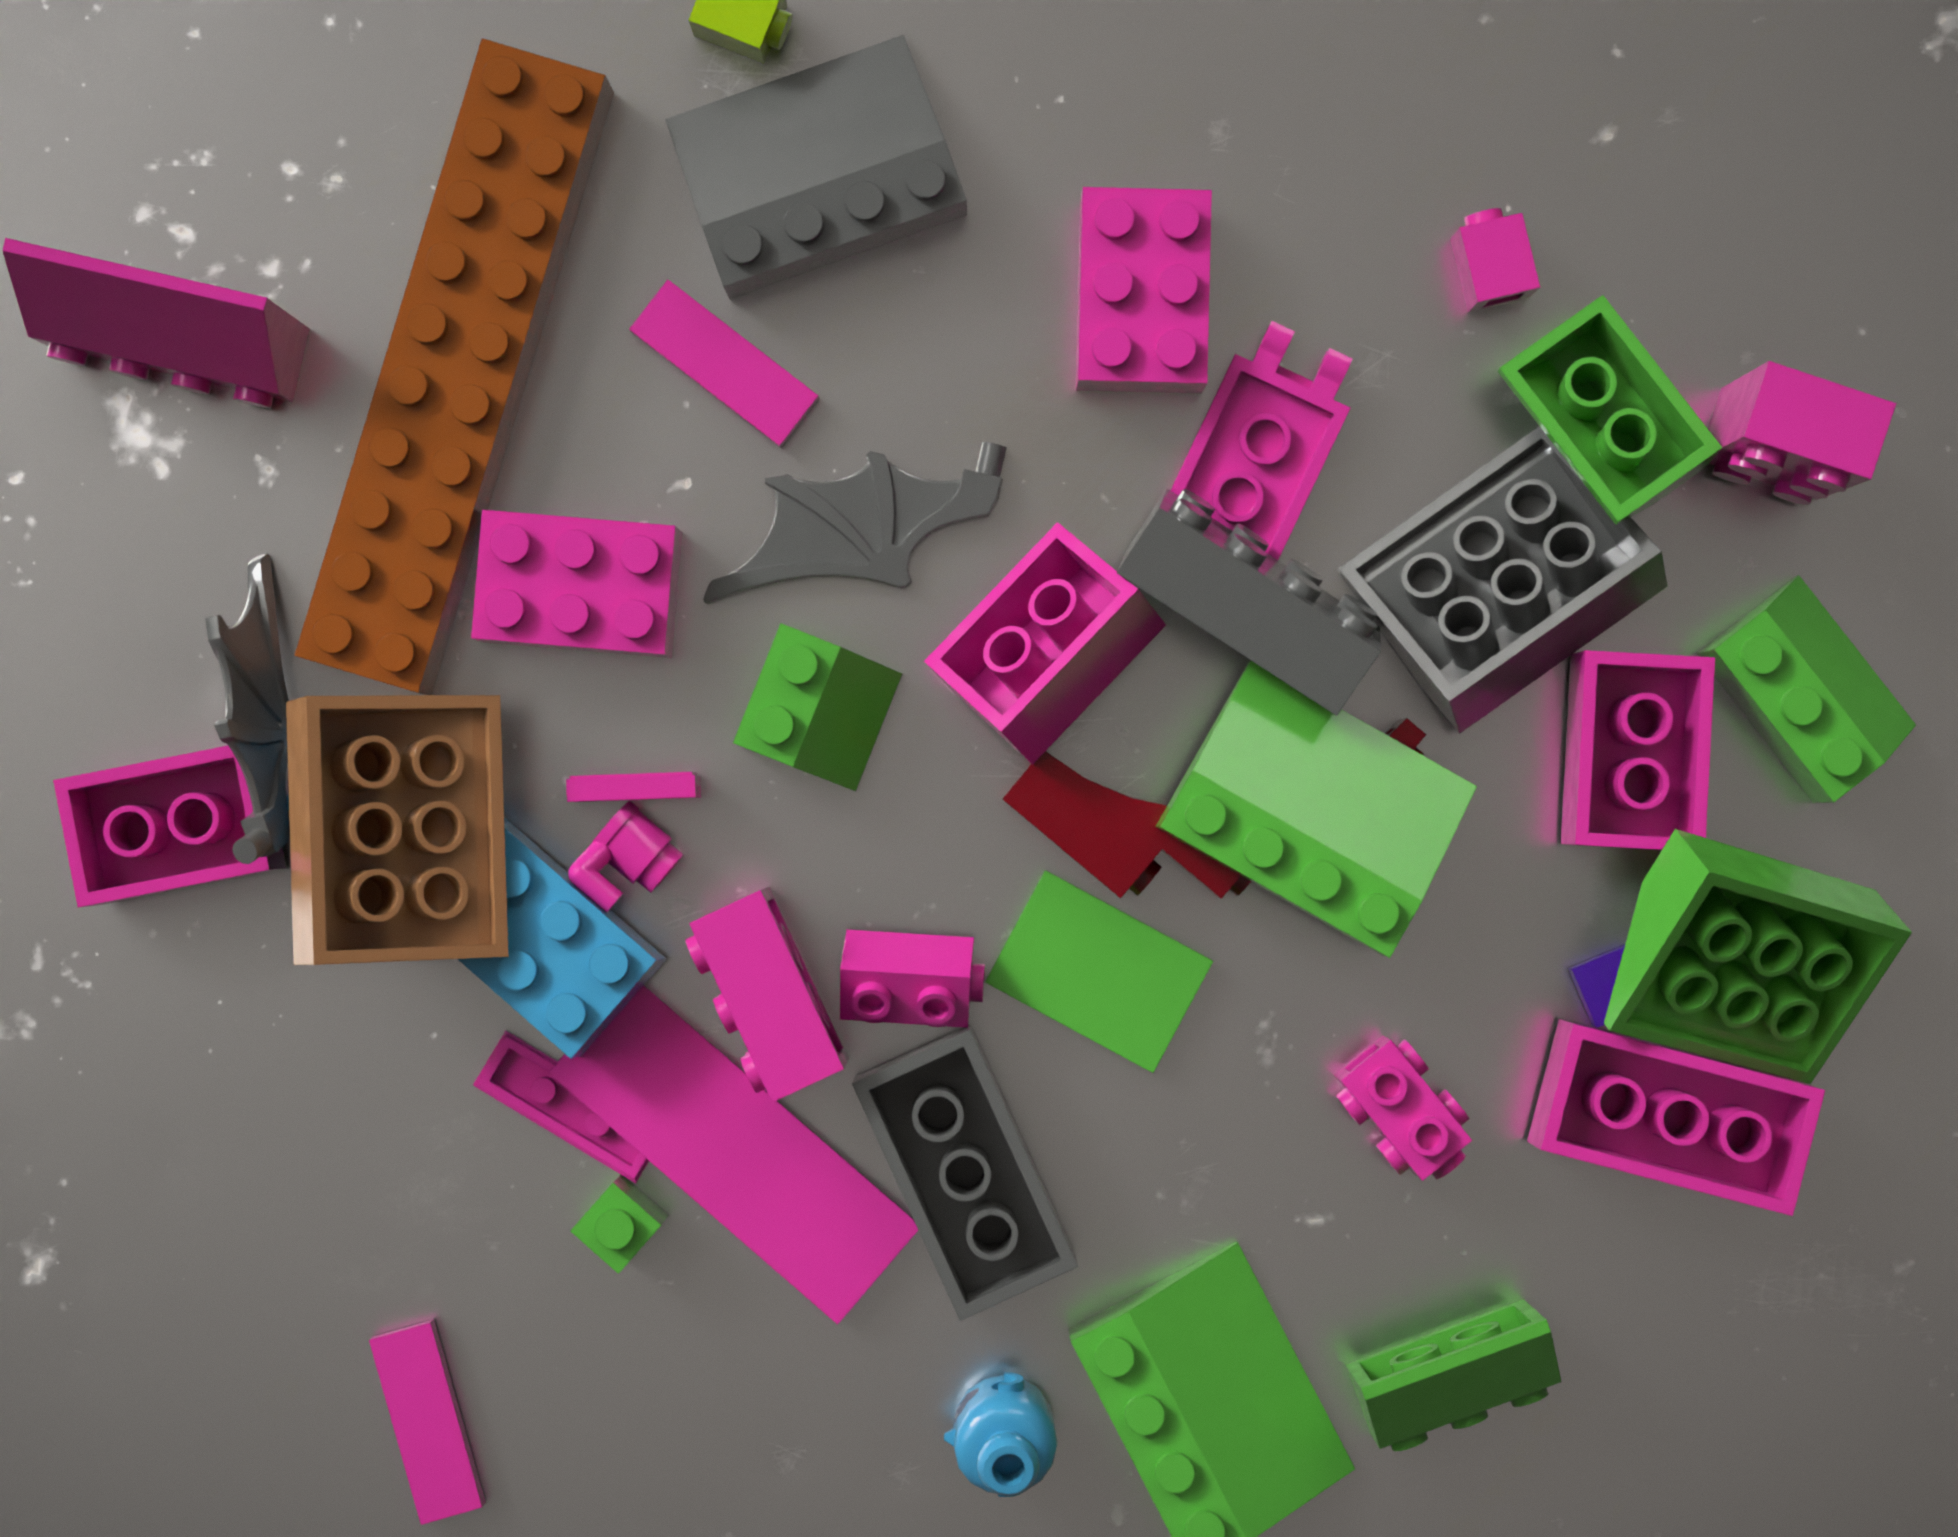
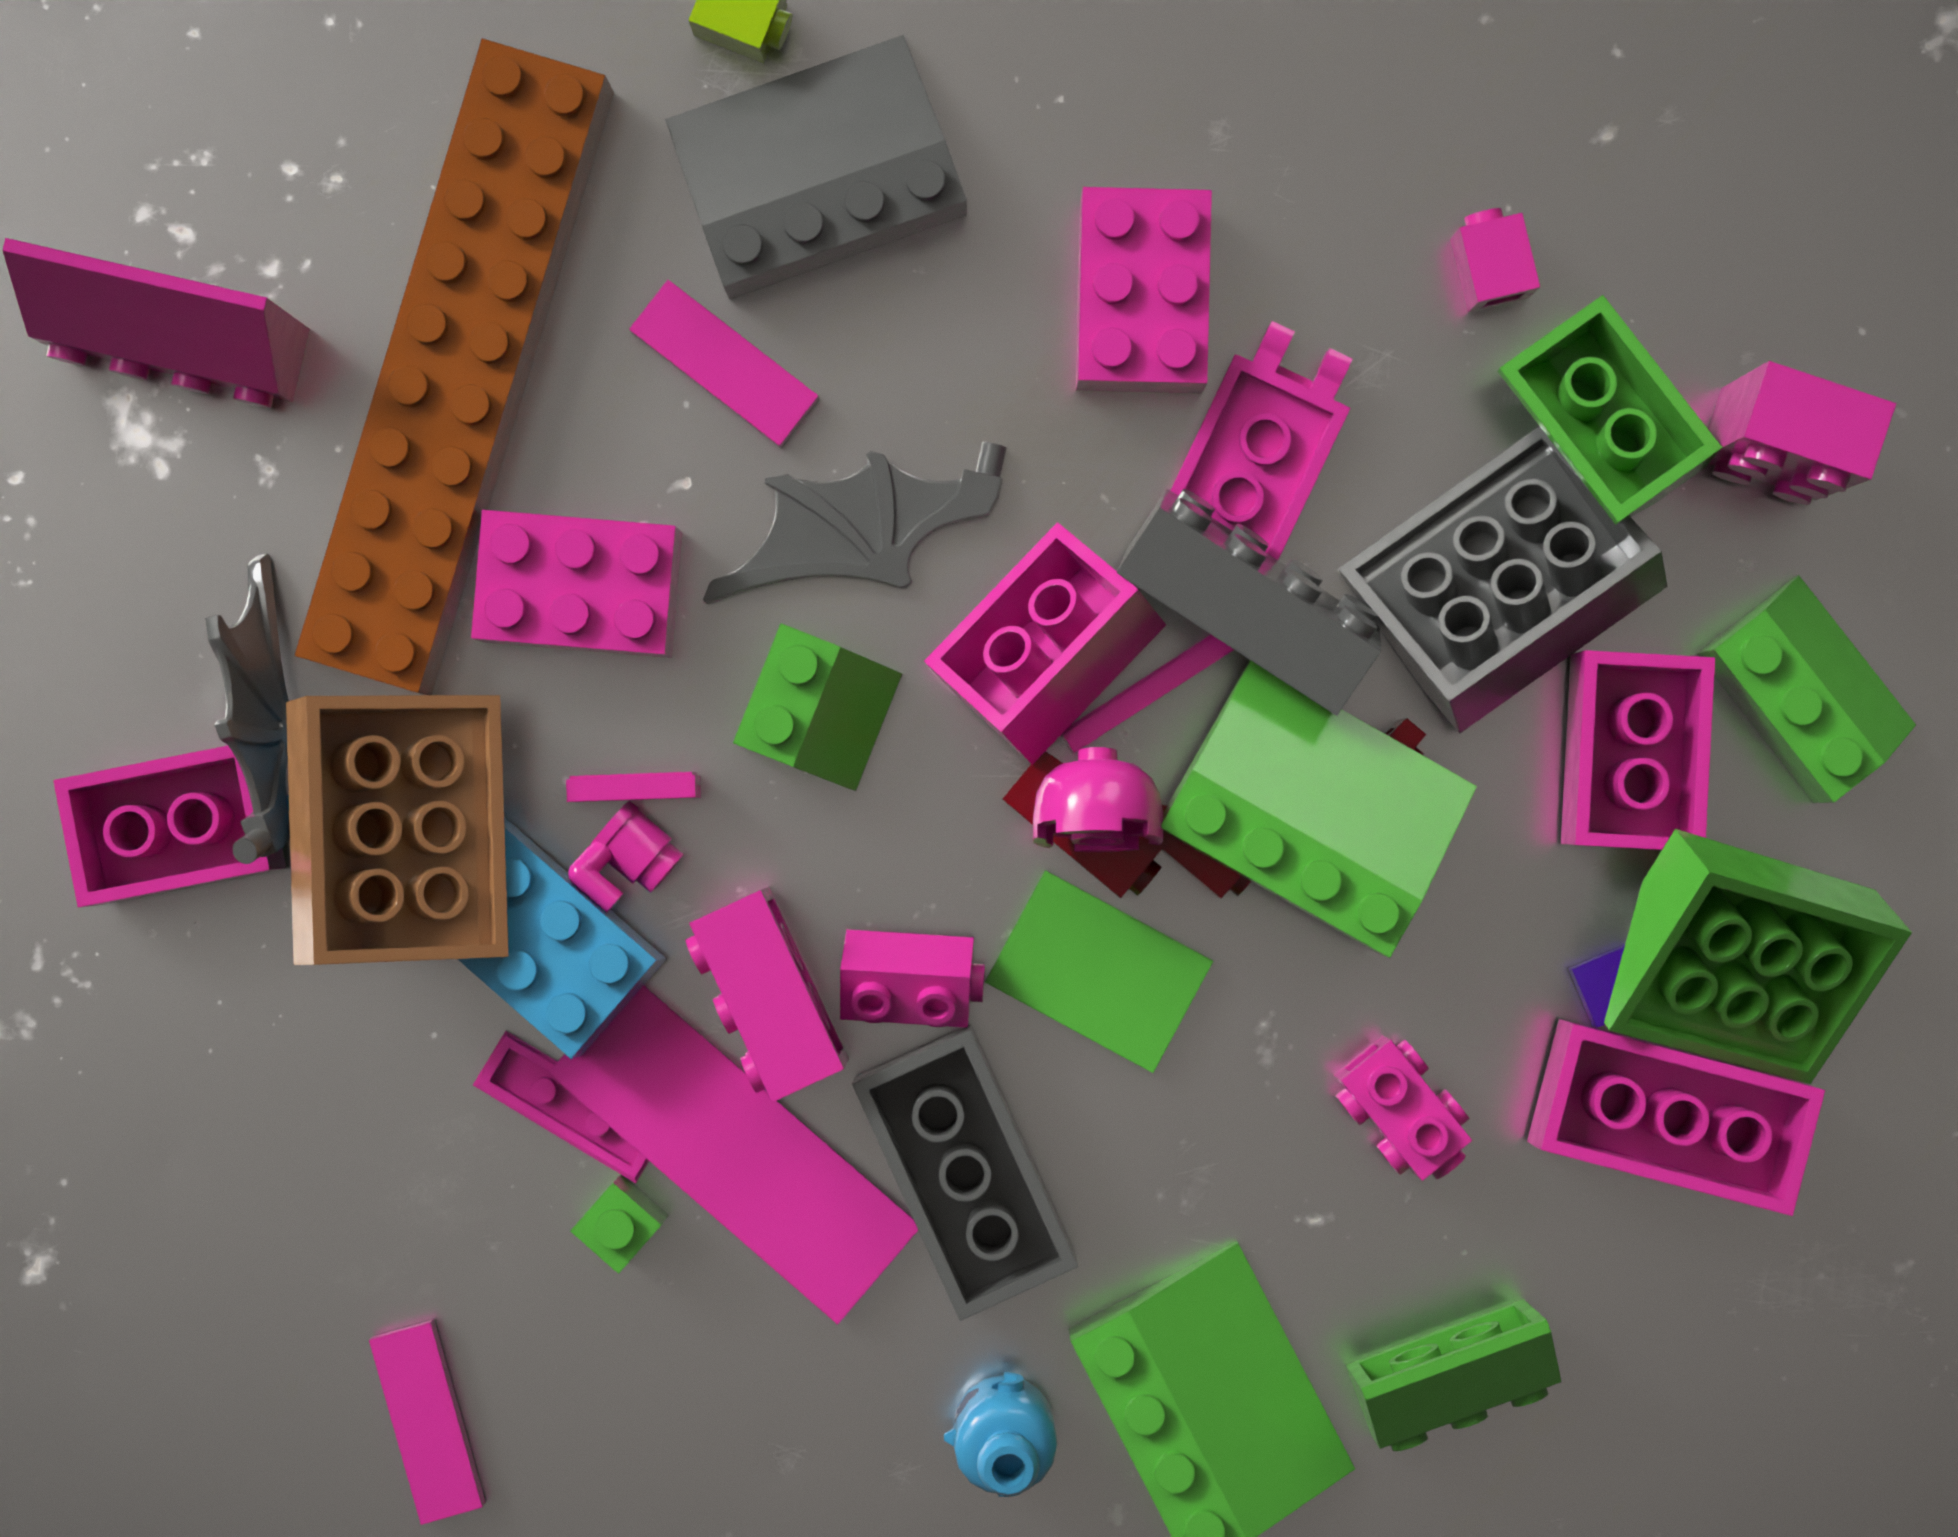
none -> dark pink cylinder [1033,747,1163,852]
none -> dark pink tile [1061,635,1234,754]

